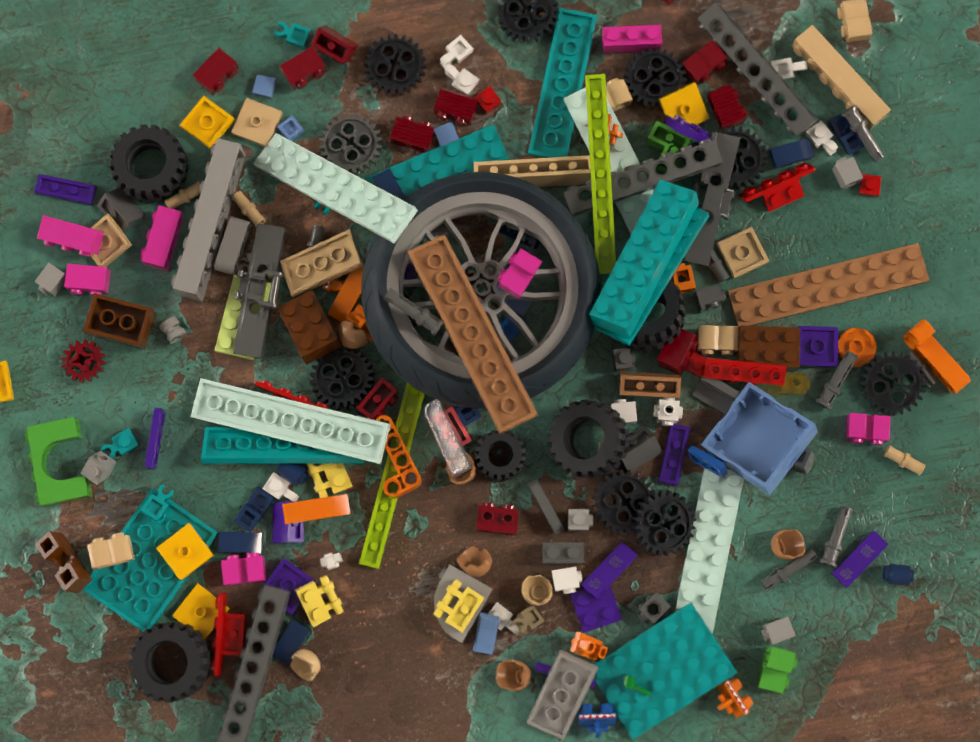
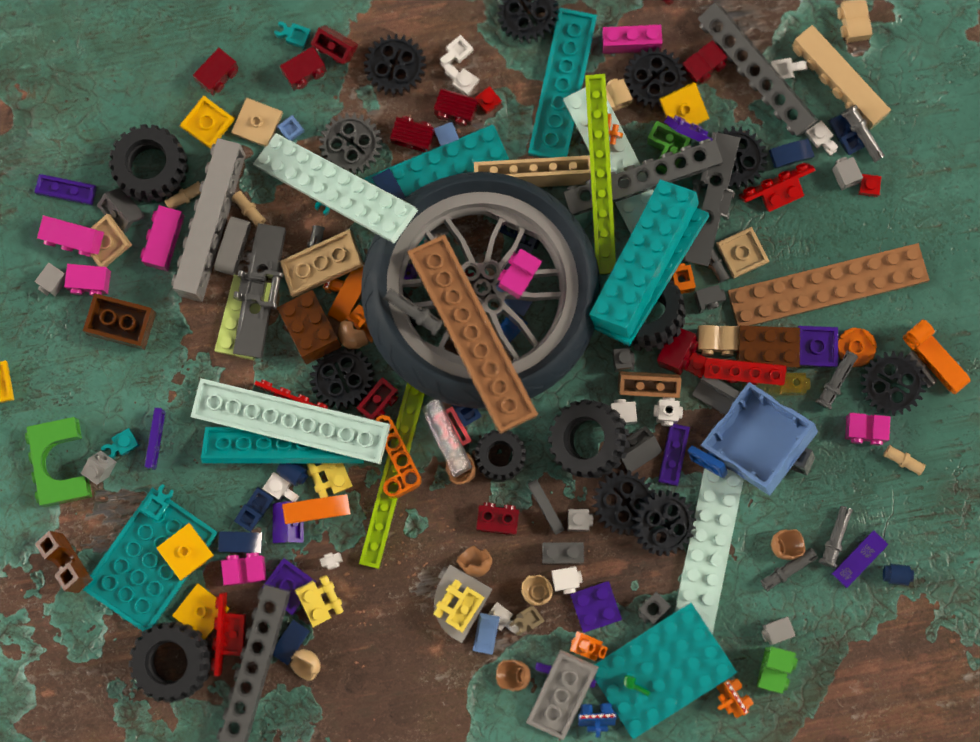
dark red gear [61,339,106,383] -> none
tan brick [87,532,135,570] -> none
light grey wheel [159,316,187,344] -> none
medium blue tile [252,74,277,99] -> none
dark purple tile [581,542,637,600] -> none
dark red brick [707,84,746,132] -> none

